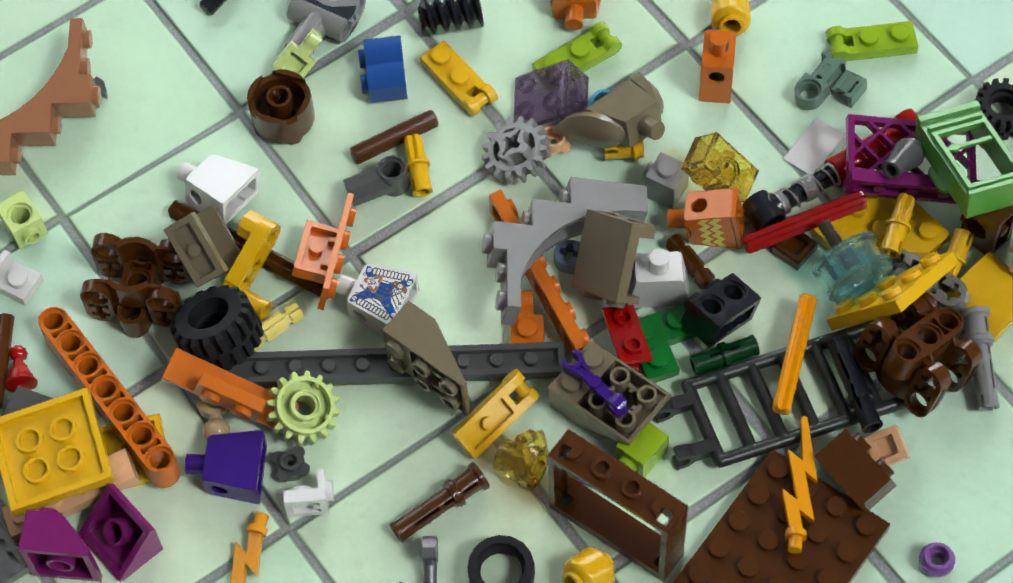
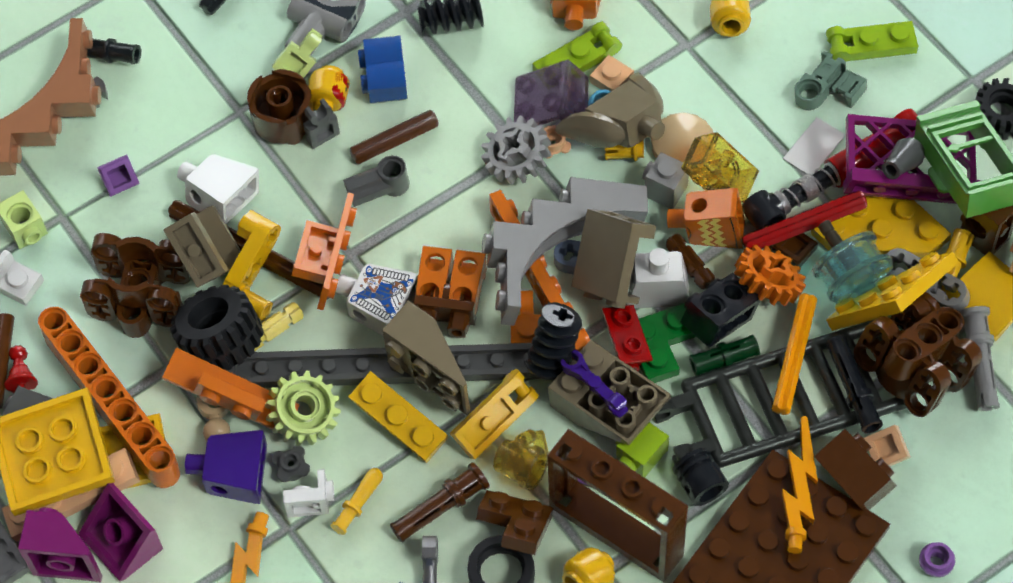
yellow axle [404,134,433,197] -> none
yellow plate [419,40,498,117] -> none
orange torso [699,30,736,104] -> none
yellow axle [879,193,915,259] -> none
none -> black axle [87,38,142,65]
none -> medium lavender slope [97,154,140,197]
none -> dark grey plate [303,99,340,149]
none -> yellow head [308,65,350,112]
none -> yellow piece [330,468,383,535]
none -> yellow plate [348,371,449,463]
none -> orange hips [413,246,487,338]
none -> reddish brown plate [476,490,553,555]
none -> black piece [526,303,582,380]
none -> light nougat plate [590,55,634,91]
none -> tan dish [651,112,715,171]
none -> black piece [673,448,729,506]
none -> orange gear [734,245,806,306]

